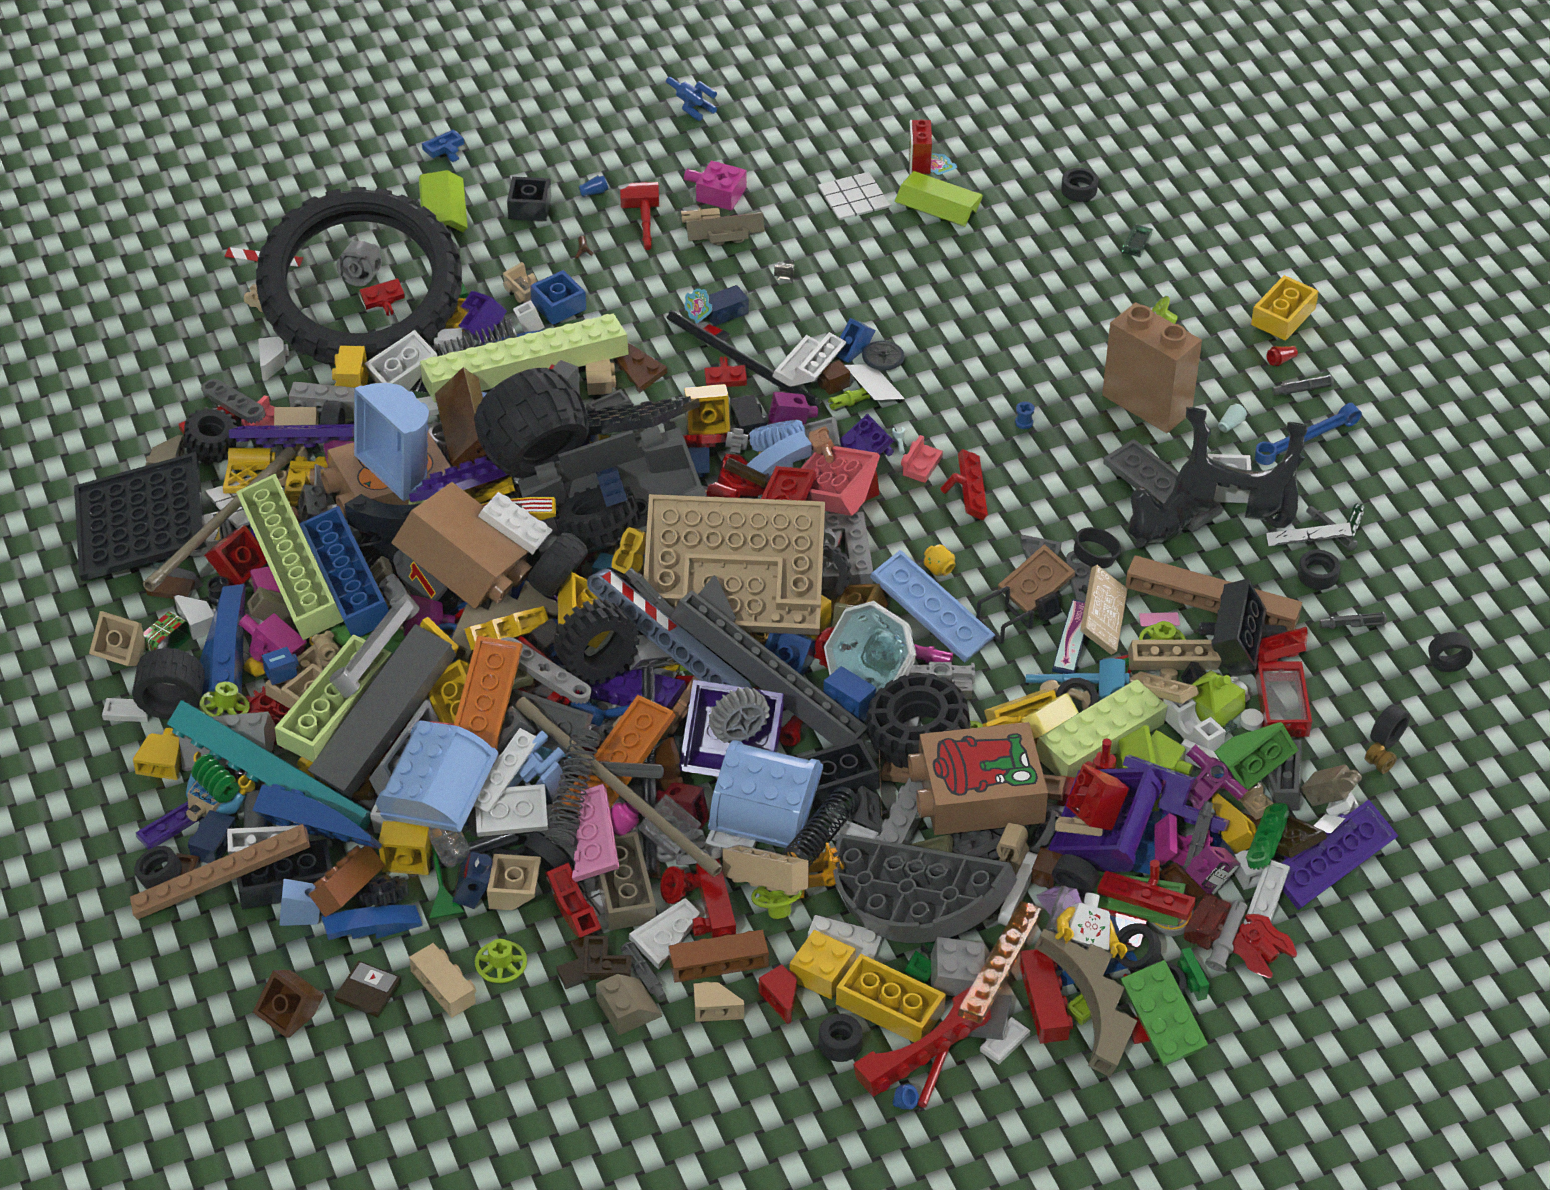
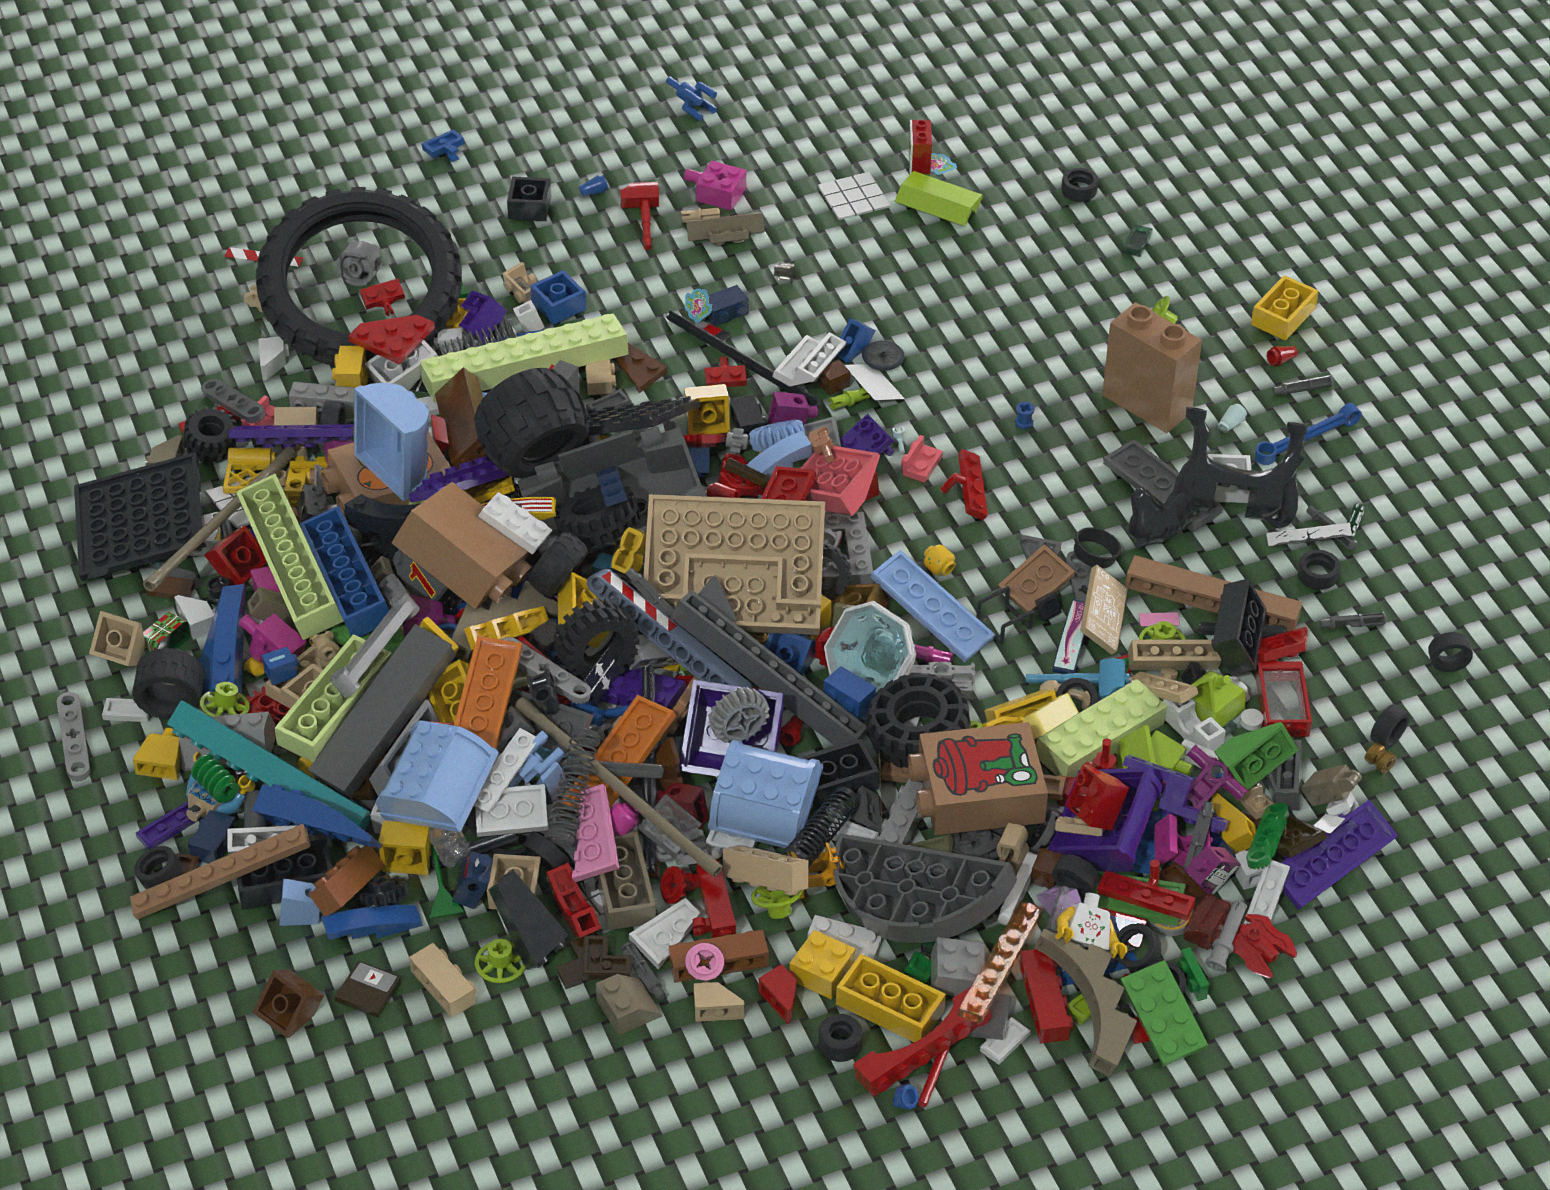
lime slope [419,170,468,233] -> none
reddish brown bar [575,236,594,258] -> none
none -> light grey piece [57,692,91,782]
none -> red plate [348,315,435,365]
none -> red slope [431,415,449,454]
none -> black slope [488,870,568,970]
none -> black piece [526,668,559,714]
none -> black sticker [585,647,620,705]
none -> bright pink gear [685,943,724,982]

